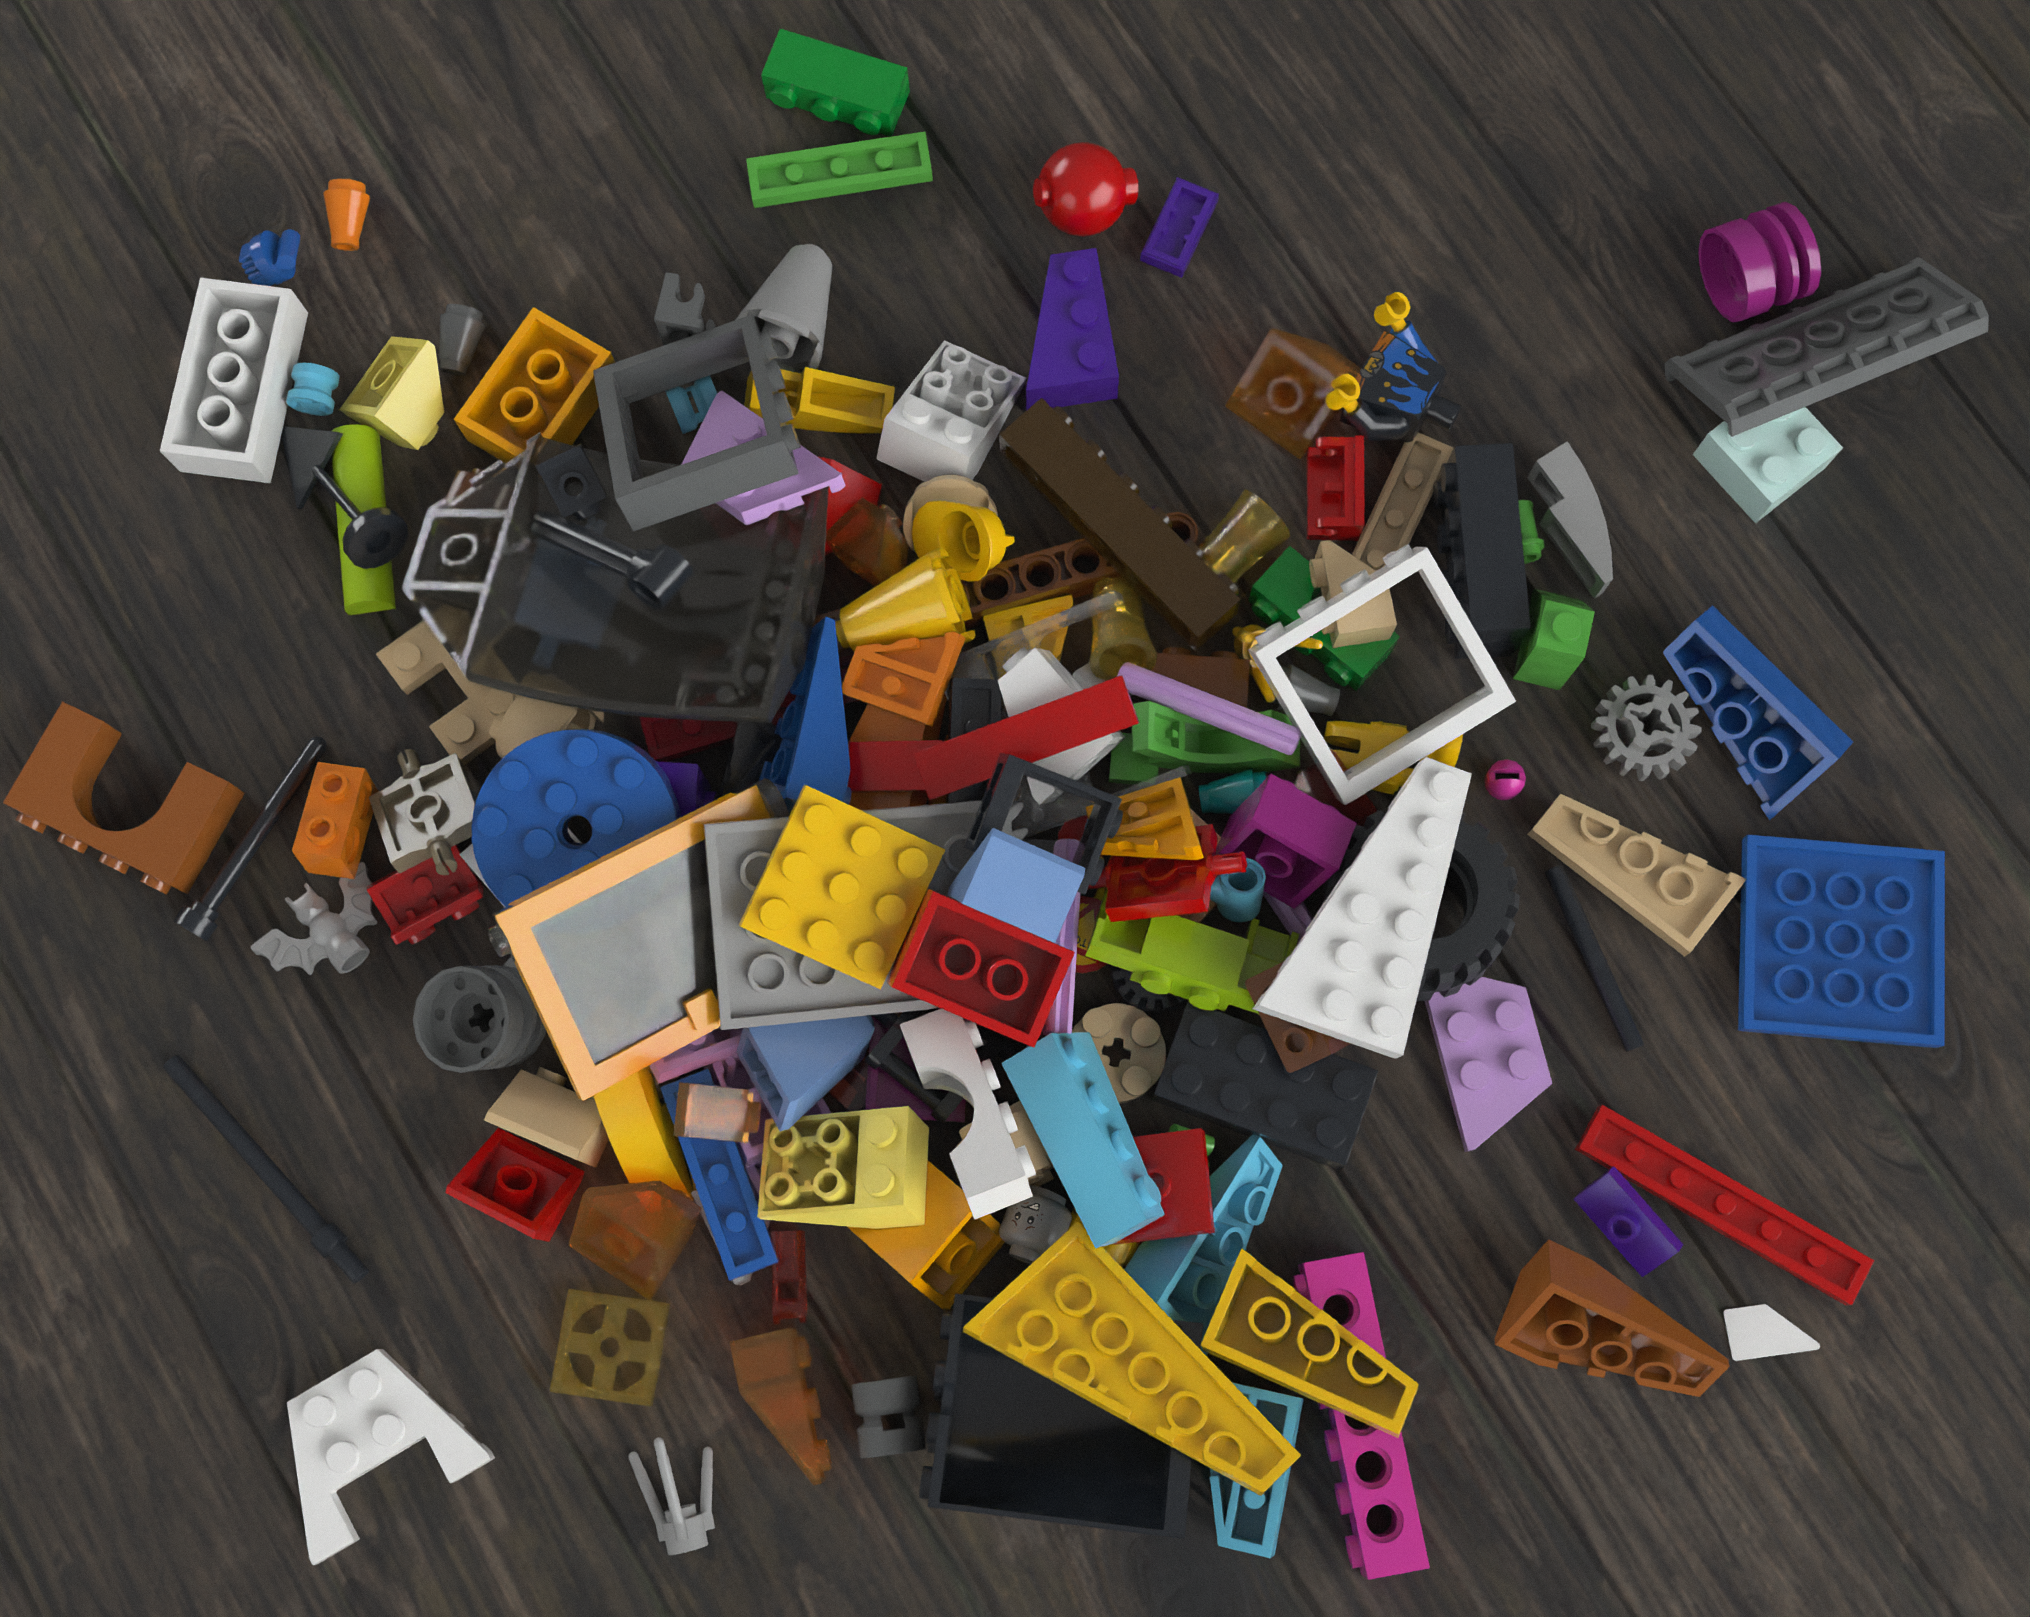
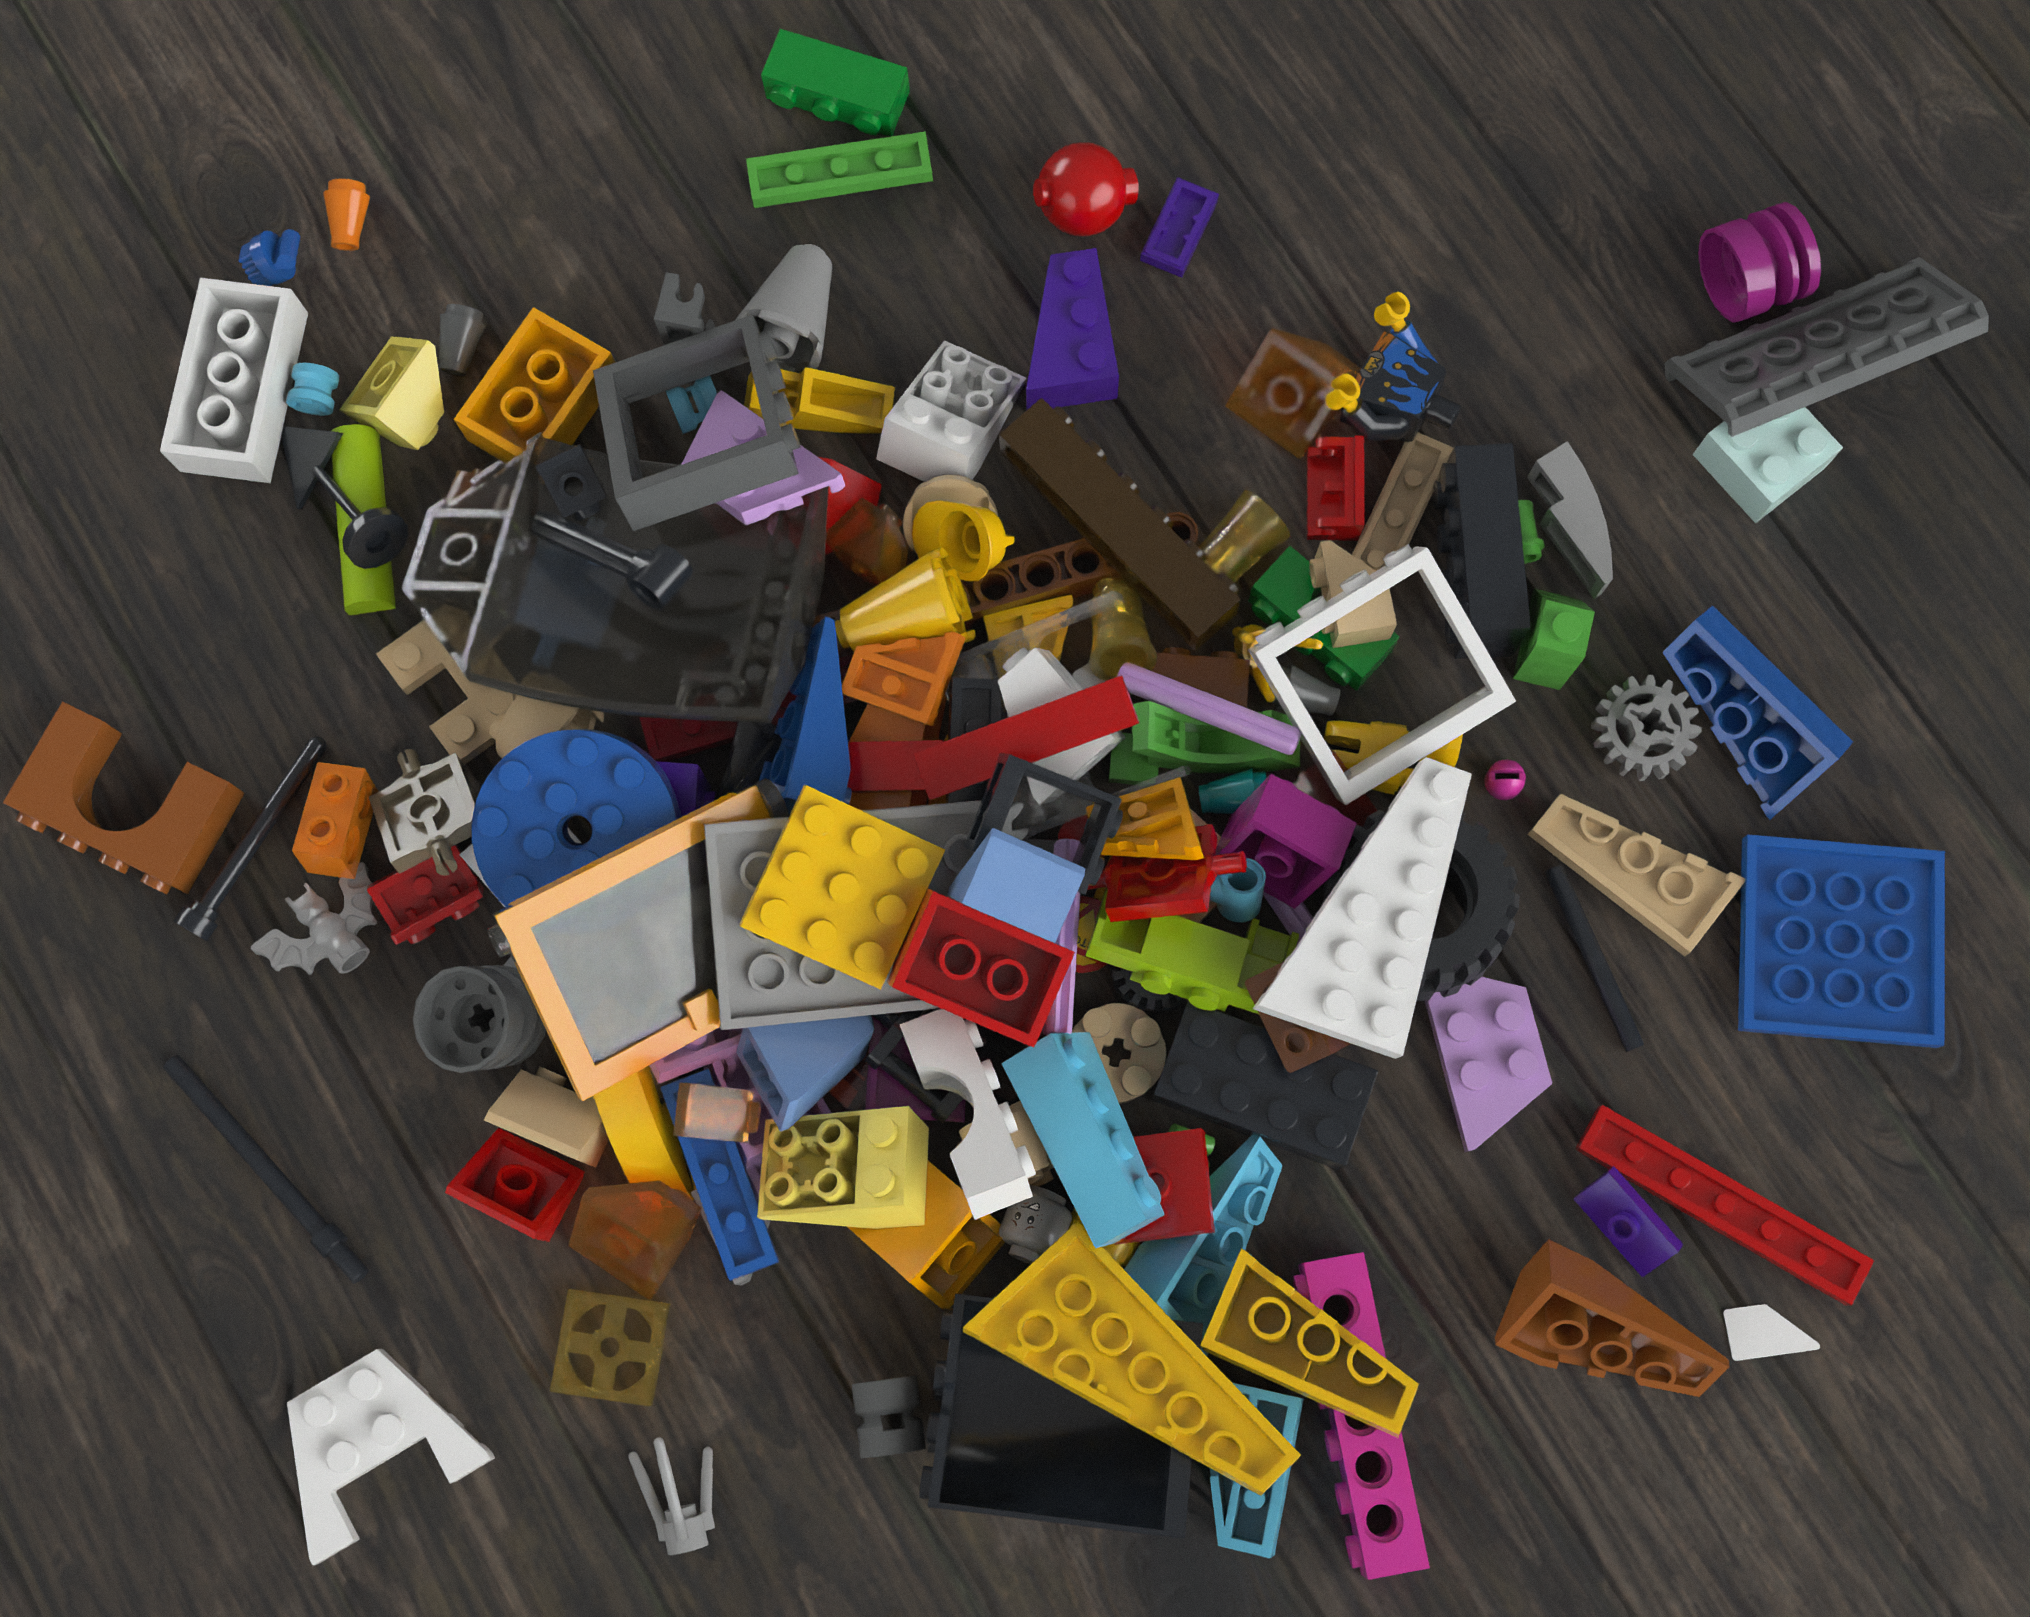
clear orange slope [730,1328,832,1485] -> none
clear red bar [771,1230,807,1325] -> none

